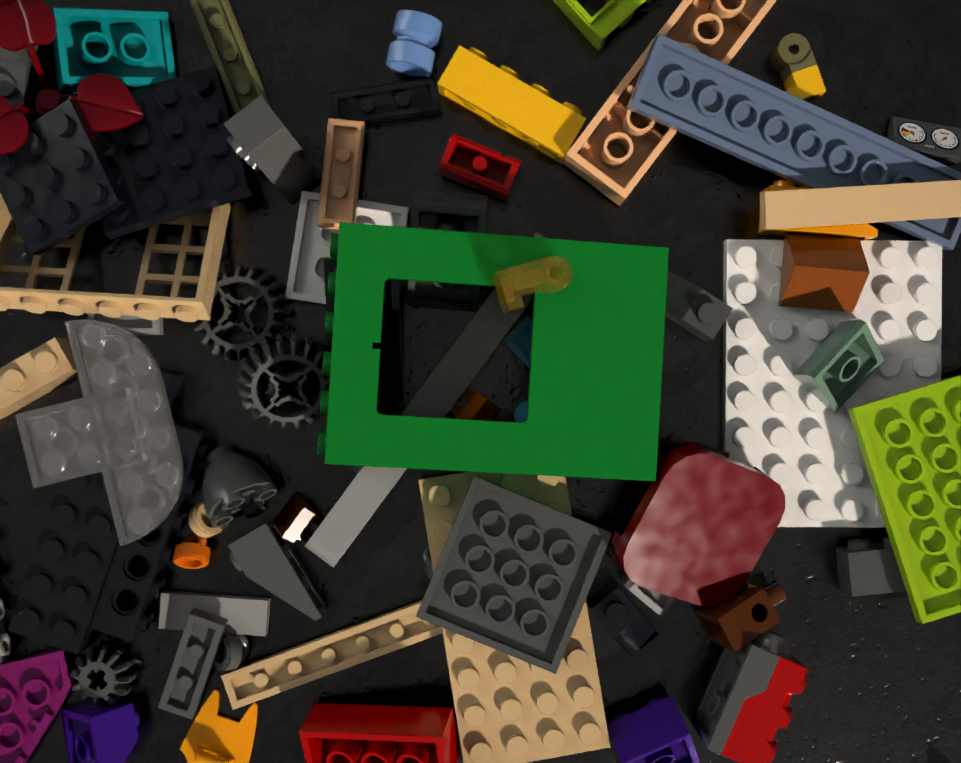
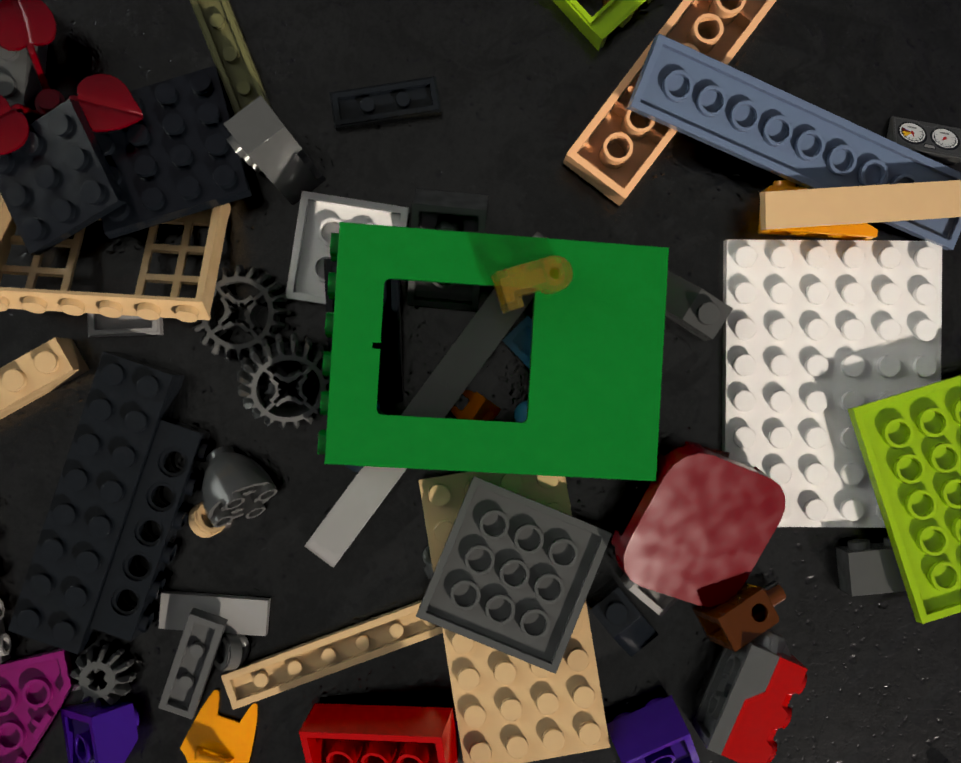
clear plate [15,319,183,546] -> none
teal slope [52,8,176,94] -> none
orange tile [172,533,211,569] -> none
dark grey slope [228,518,327,621] -> none
reddish brown tile [273,493,322,543] -> none
light nougat tile [317,118,366,230] -> none
medium blue wheel [386,10,442,77] -> none
yellow brick [437,45,587,164] -> none
red brick [439,133,521,202] -> none
leg [770,33,826,103] -> none
dark orange slope [779,233,870,312] -> none
sand green slope [793,319,884,413] -> none

